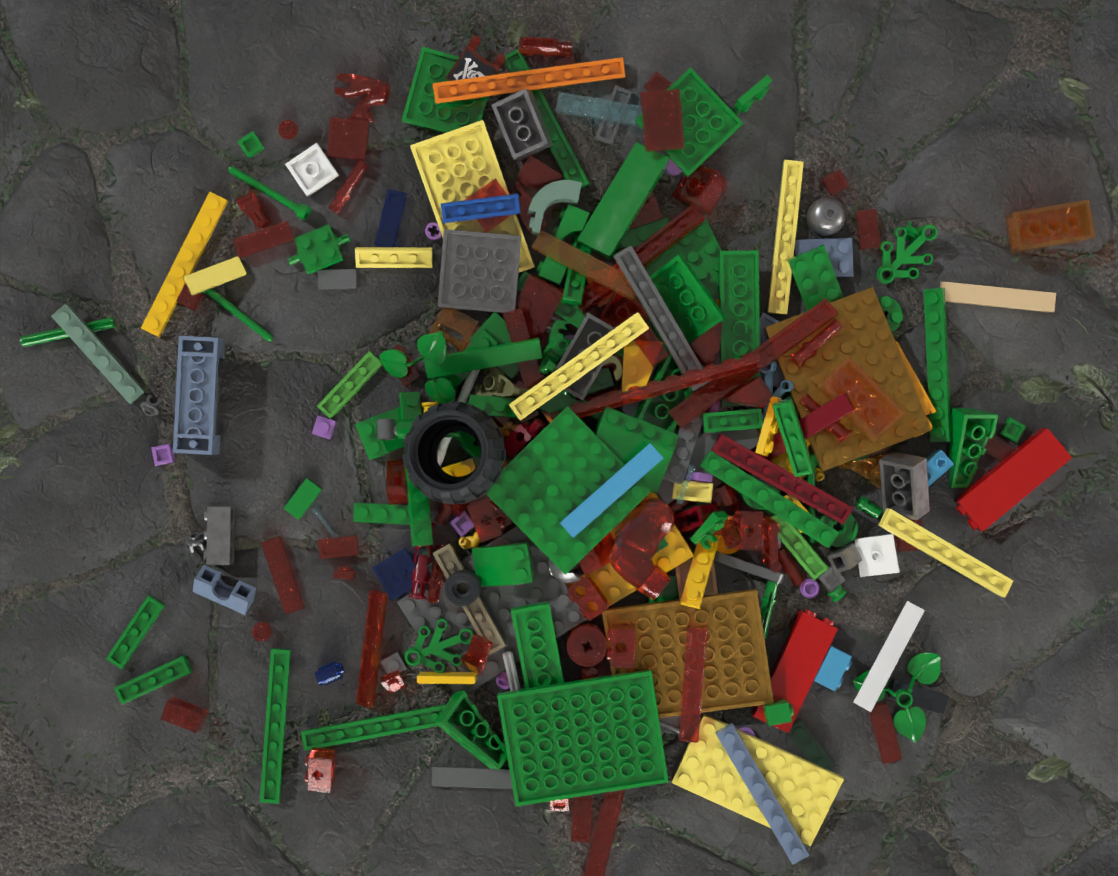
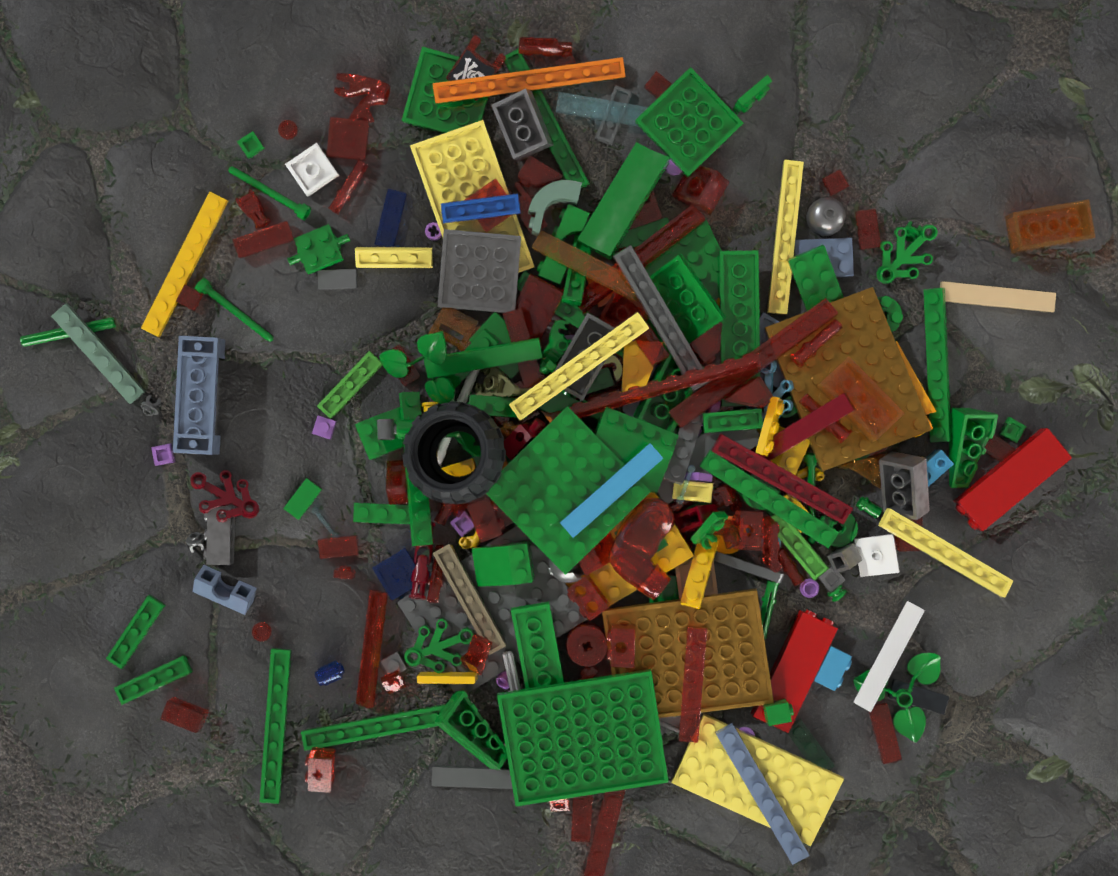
light yellow tile [184,256,246,295] -> none
clear red plate [261,536,305,615] -> none
black tyre [445,570,481,606] -> none
clear red plate [640,89,684,152] -> none
green tile [772,399,815,477] -> none
none -> dark red plant [190,470,259,523]

